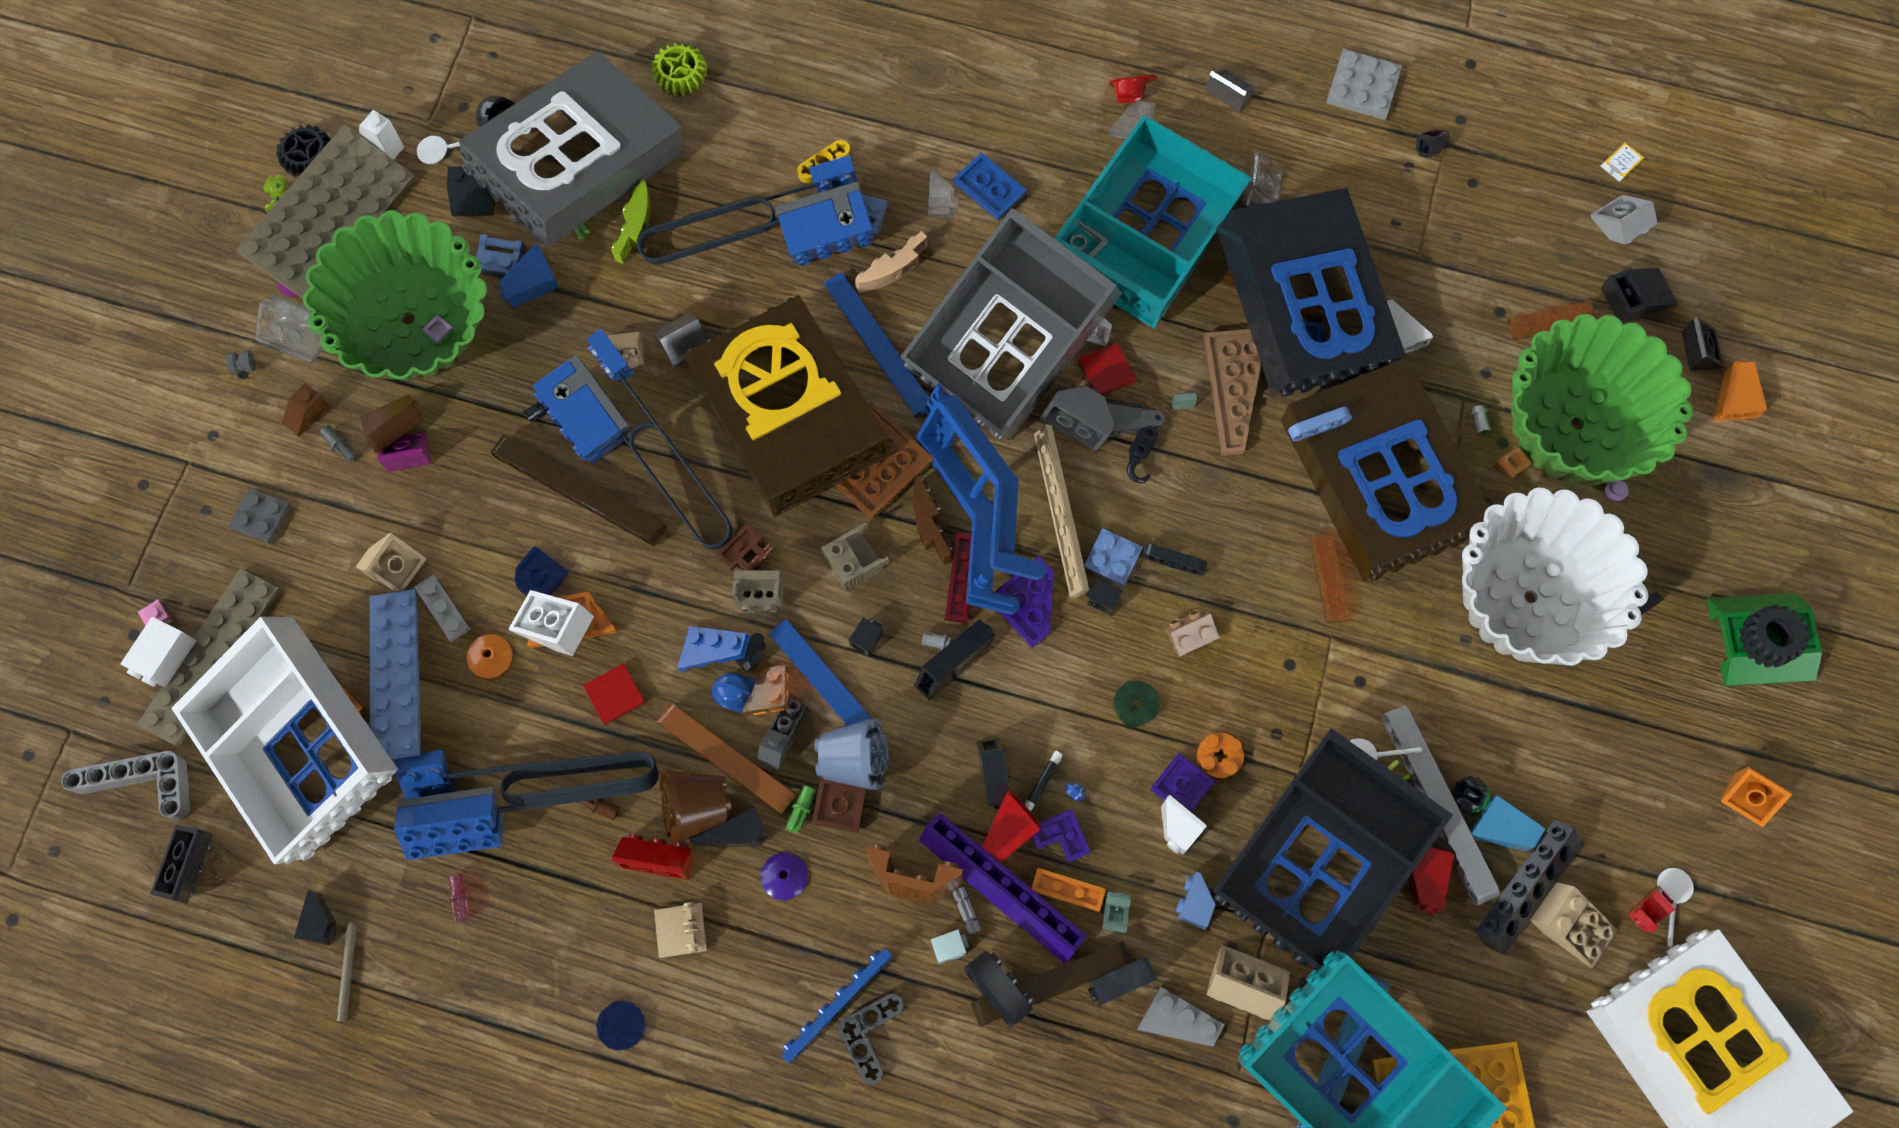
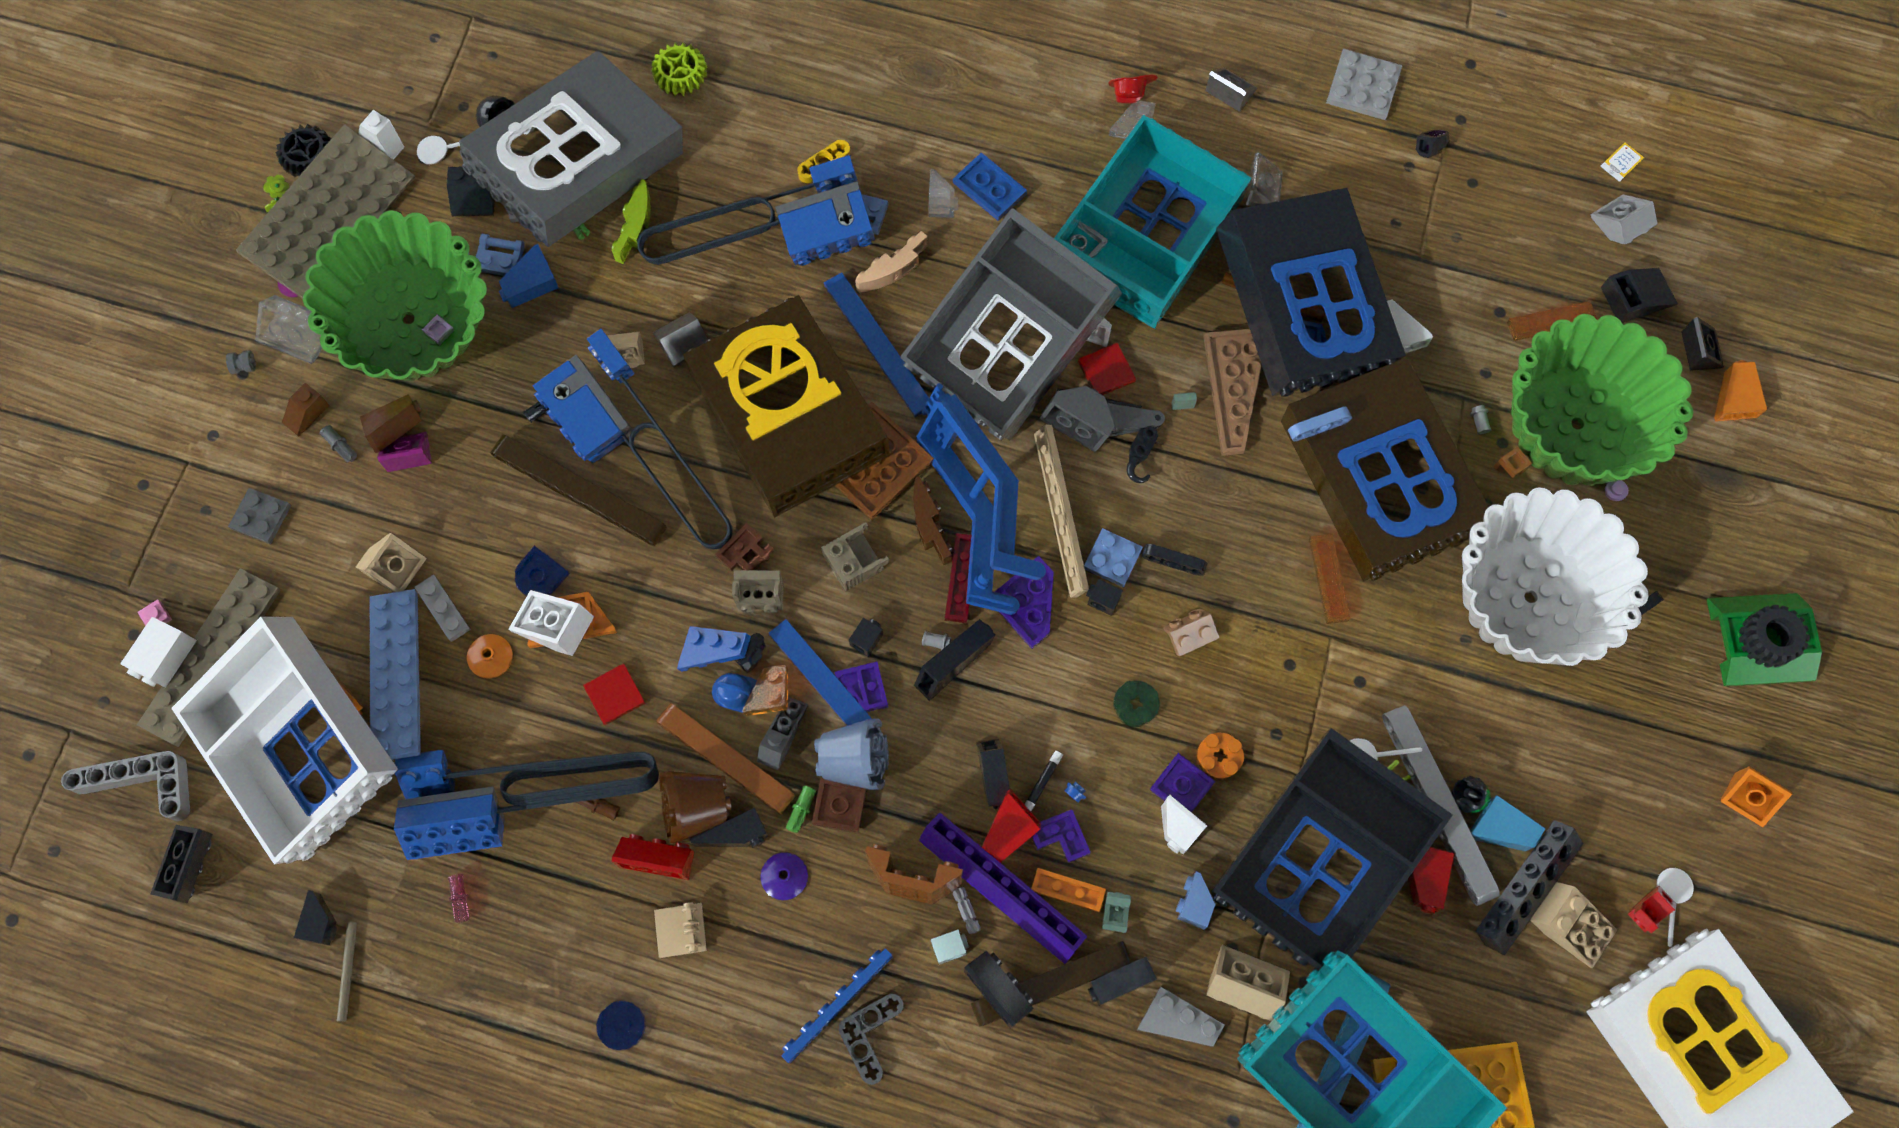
none -> dark purple wing [835,662,888,712]

